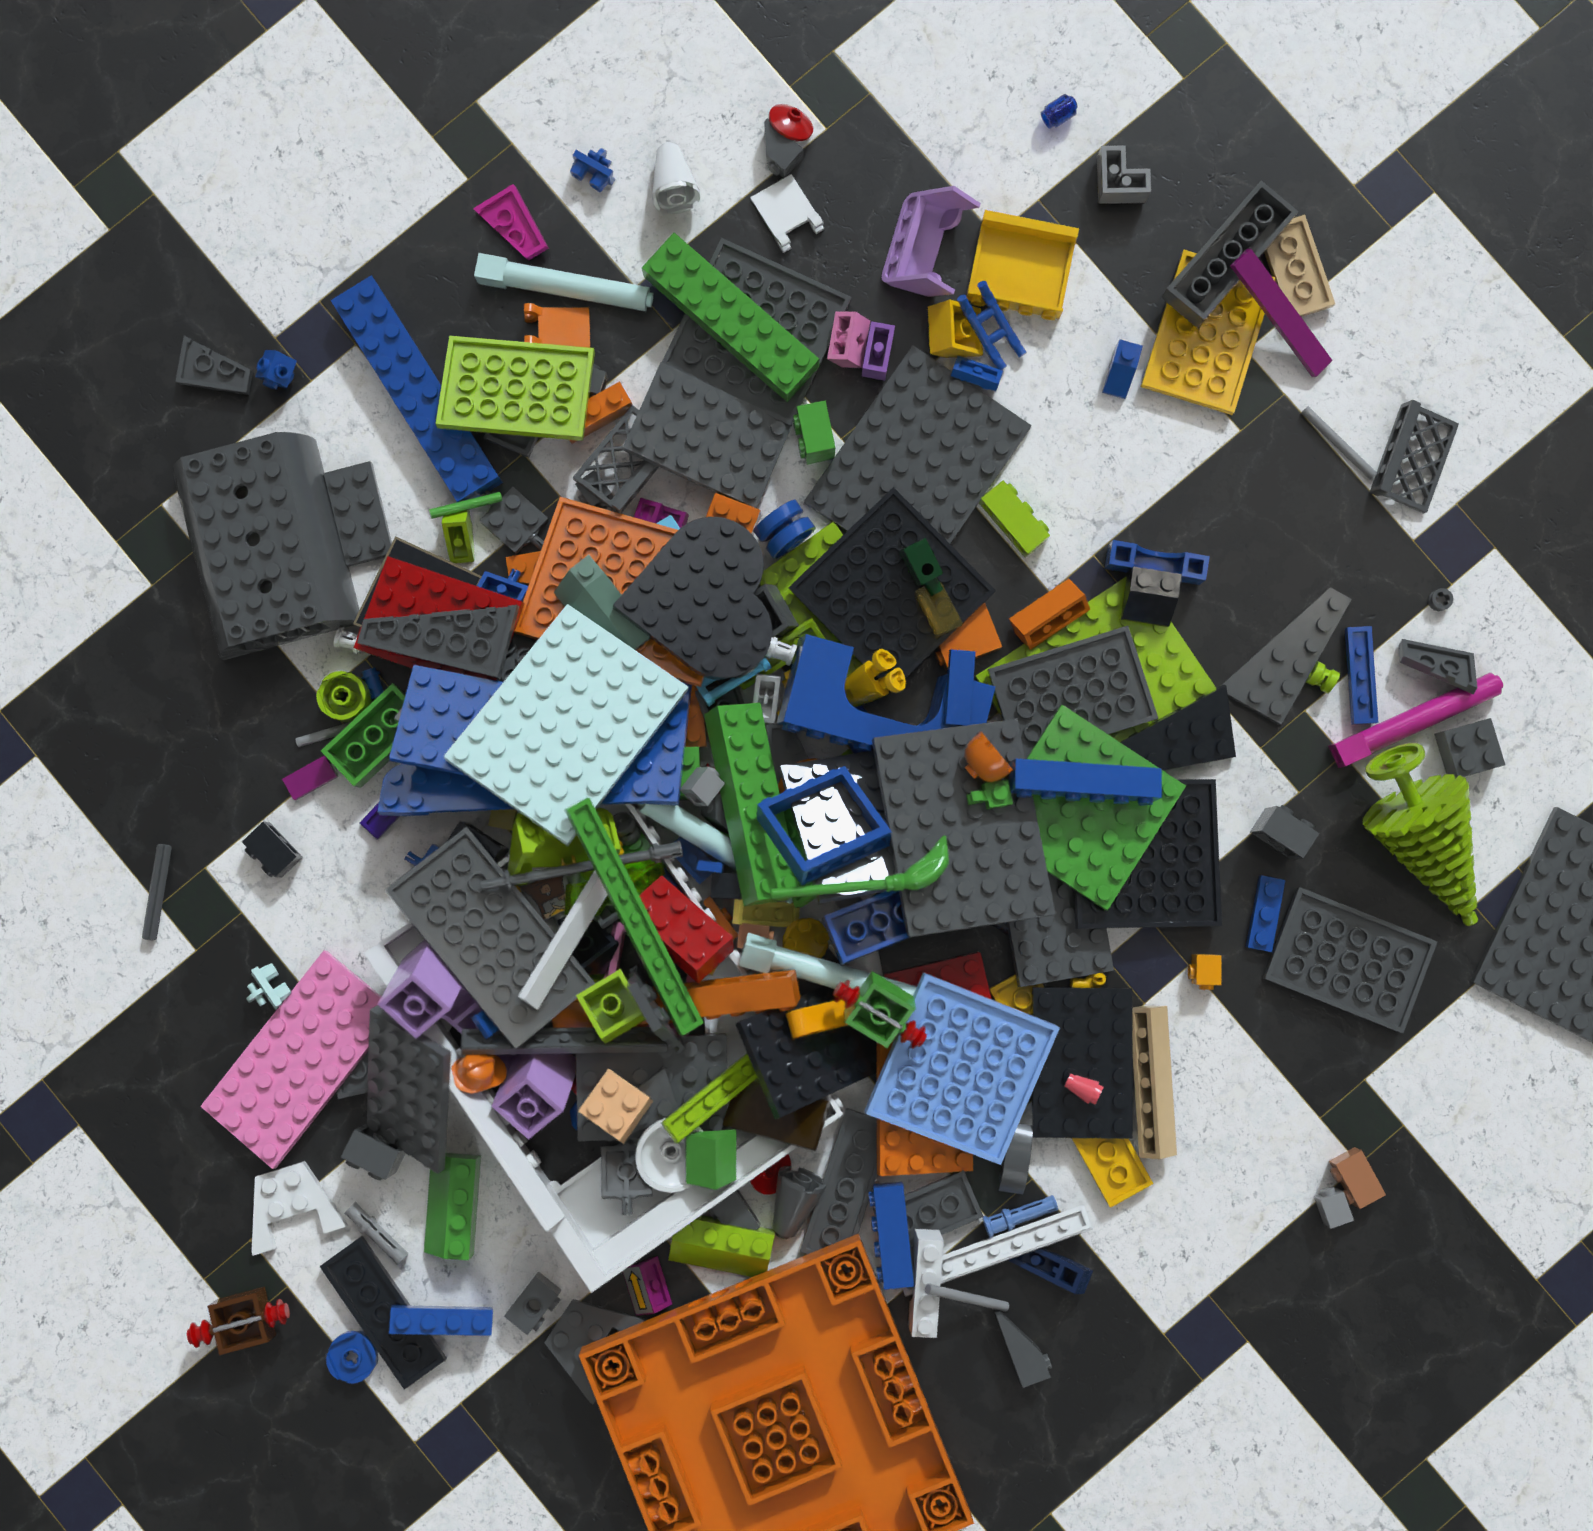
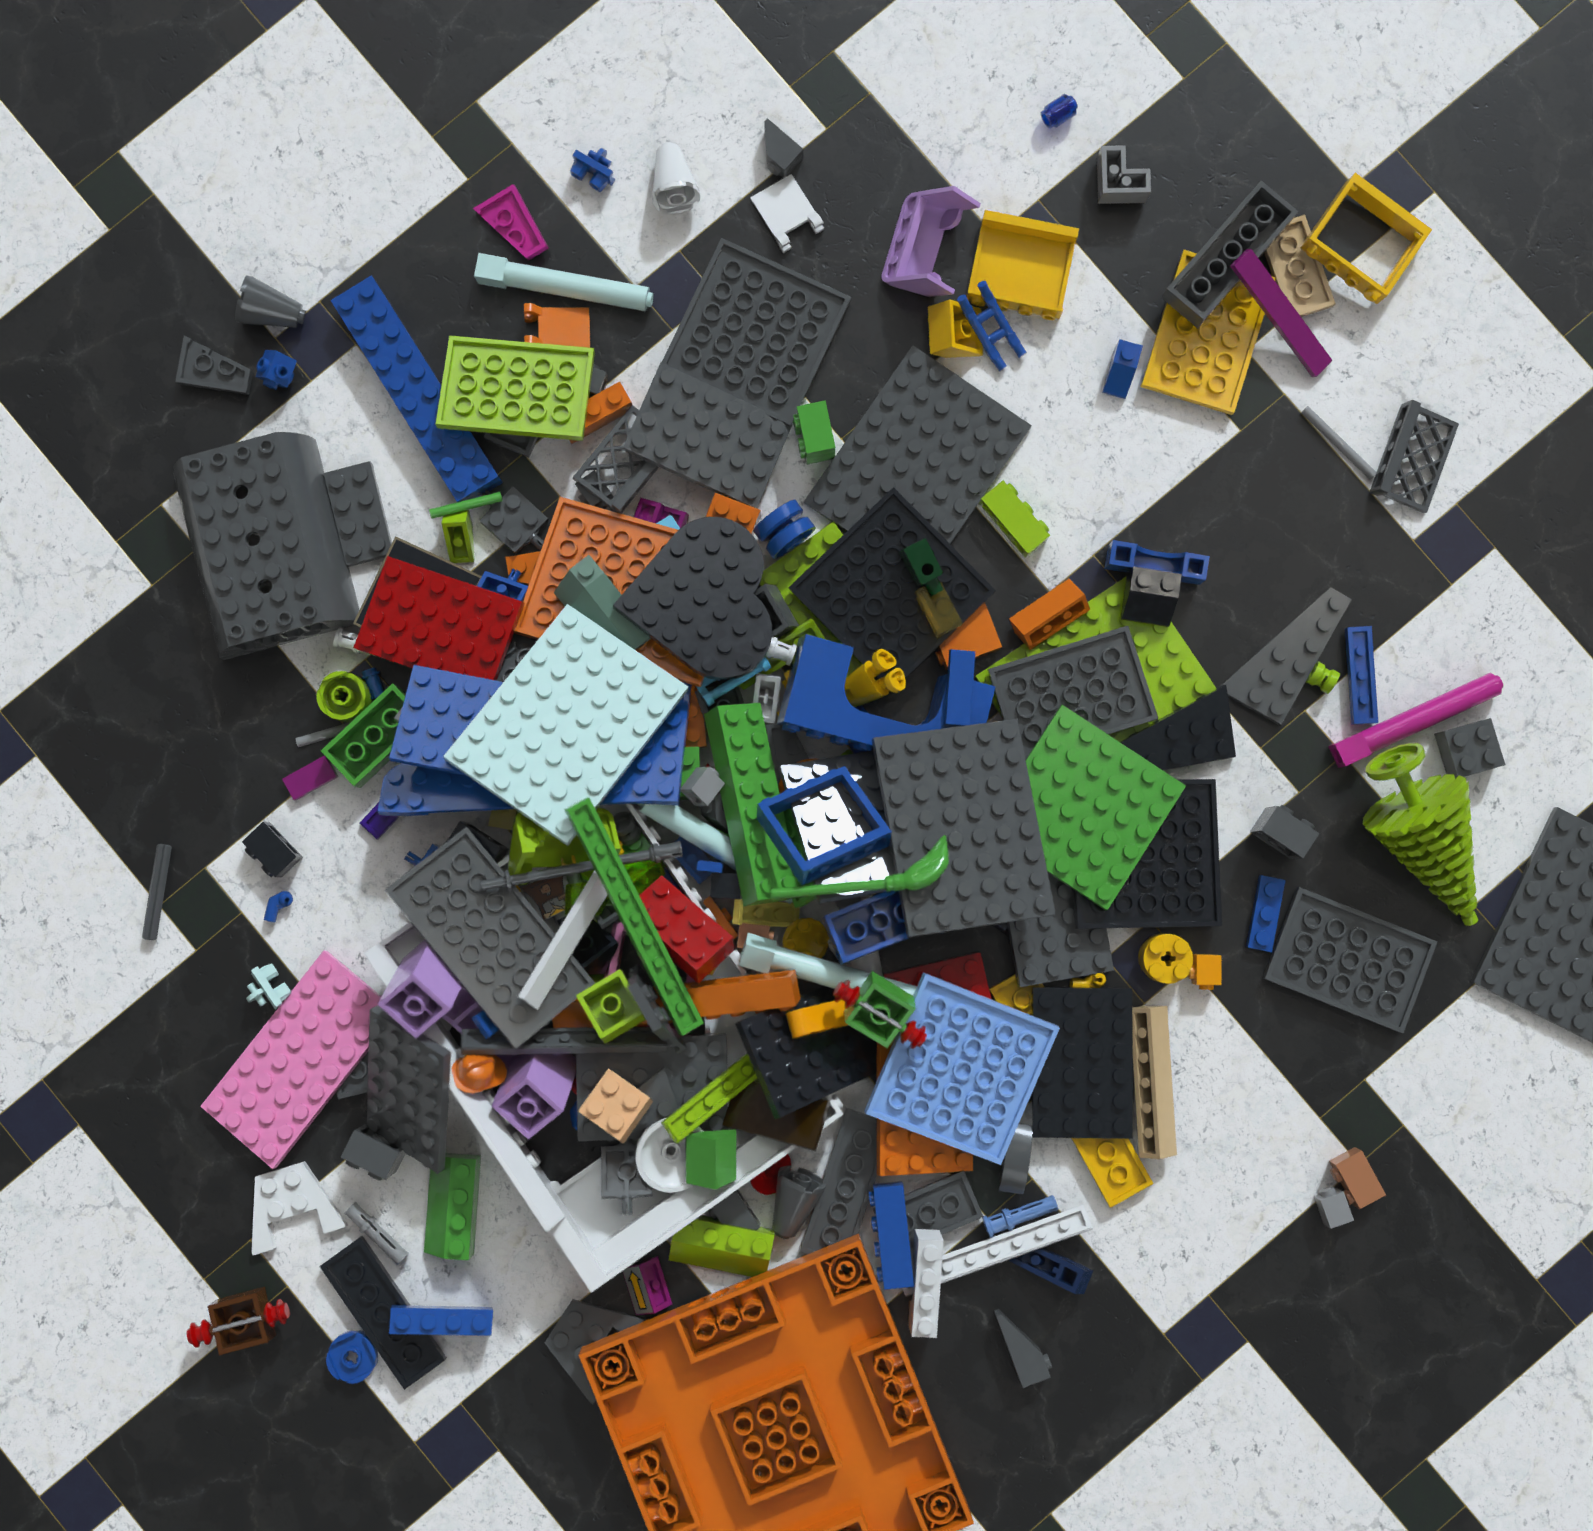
dark grey wing [357,605,519,679] -> none
dark grey brick [504,1272,561,1335] -> none
bright green brick [642,233,819,402] -> none
red dish [768,104,813,141] -> none
bright pink brick [827,312,870,368] -> none
medium lavender brick [862,321,895,380] -> none
light grey bar [925,1284,1009,1312] -> none
blue plate [951,356,1003,391] -> none
orange cylinder [965,731,1013,782] -> none
bright green plate [966,779,1013,810] -> none
blue brick [1008,759,1162,806] -> none
coral cone [1064,1073,1104,1105] -> none
dark grey wing [1399,639,1477,694] -> none
dark grey bush [1428,588,1454,611] -> none
none -> dark grey cone [235,275,306,328]
none -> blue arm [263,891,293,922]
none -> yellow brick [1138,933,1193,984]
none -> yellow window [1300,173,1432,304]

